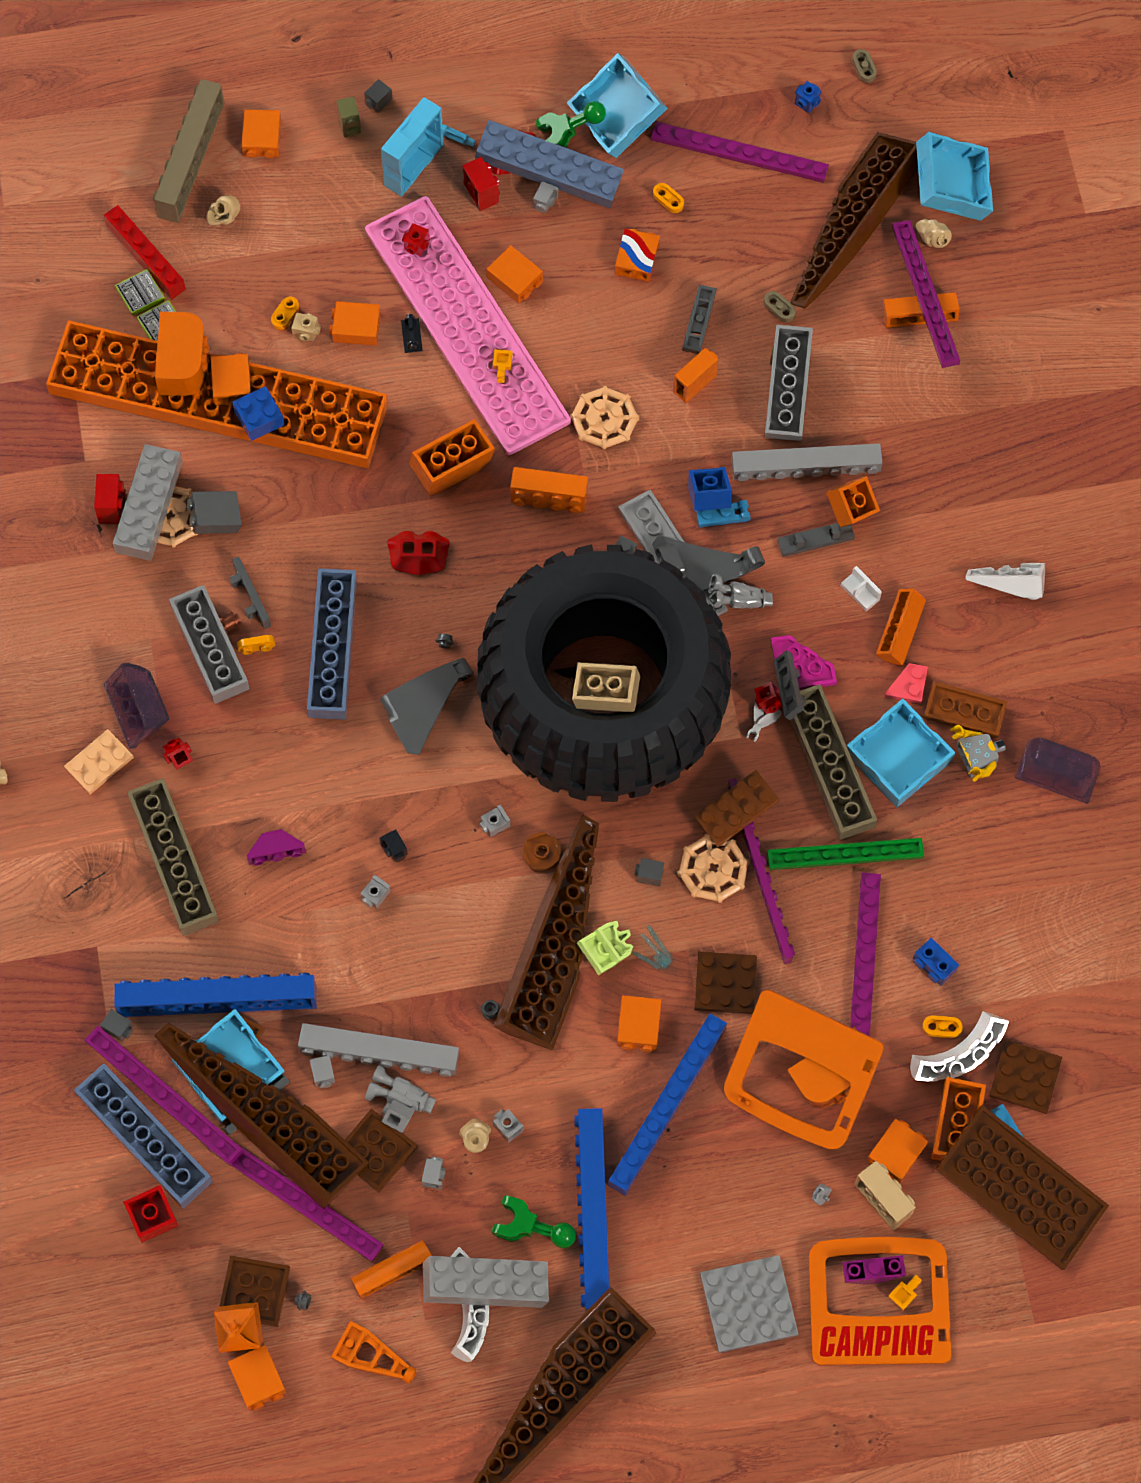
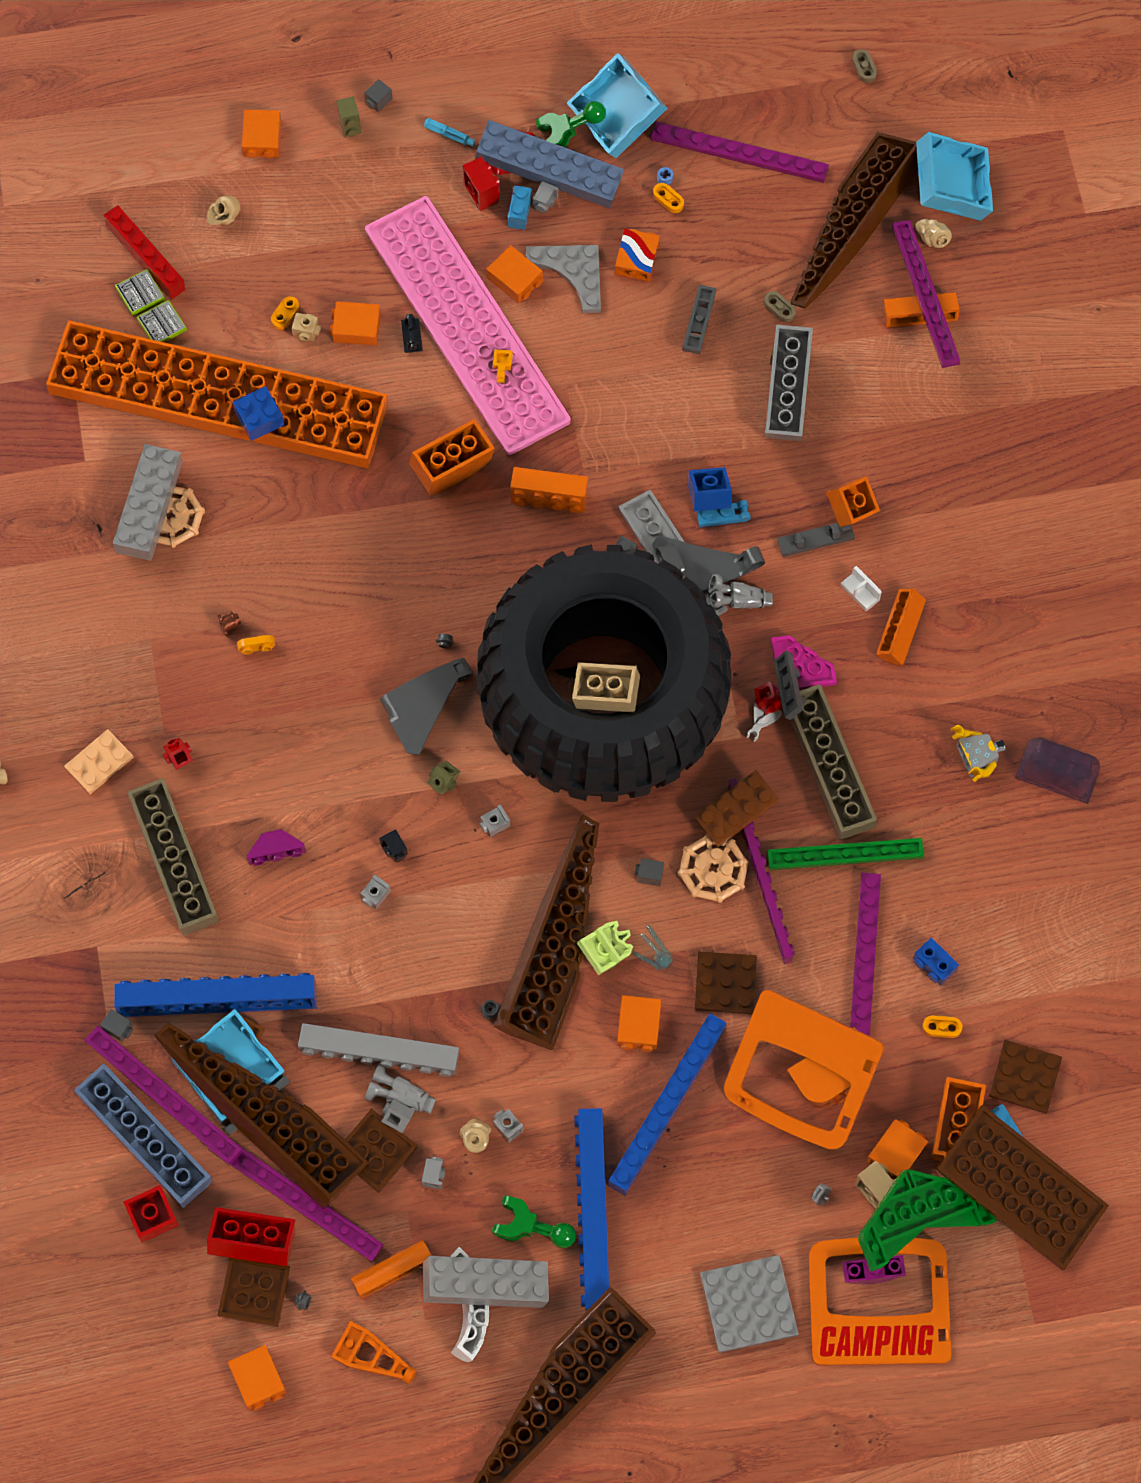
red brick [94,474,126,524] -> none
clear purple windscreen [104,663,169,749] -> none
dark tan brick [153,79,225,223] -> none
orange brick [155,311,210,396] -> none
light grey brick [169,585,250,704] -> none
dark grey brick [187,491,242,534] -> none
orange brick [211,353,251,405] -> none
orange piece [214,1302,263,1353] -> none
dark grey hinge [229,557,271,629] -> none
sand blue brick [307,569,357,720] -> none
light grey brick [310,1055,335,1088] -> none
medium azure tile [381,97,444,197] -> none
red piece [387,531,450,575] -> none
red brick [402,223,430,256] -> none
dark orange plate [522,832,561,871] -> none
light nougat plate [570,386,639,450] -> none
orange brick [673,347,719,403] -> none
light grey brick [731,444,883,481] -> none
blue brick [795,81,821,113] -> none
medium azure tile [847,699,955,808] -> none
coral wing [885,663,928,704] -> none
light orange plate [888,1275,922,1311] -> none
white brick [910,1011,1009,1081] -> none
dark orange plate [924,681,1008,738] -> none
white wedge [966,563,1045,600] -> none
none -> red brick [207,1207,295,1266]
none -> olive brick [427,761,461,794]
none -> dark azure brick [508,186,532,230]
none -> light grey plate [526,245,601,313]
none -> medium blue bush [657,167,673,185]
none -> green wing [858,1169,997,1272]

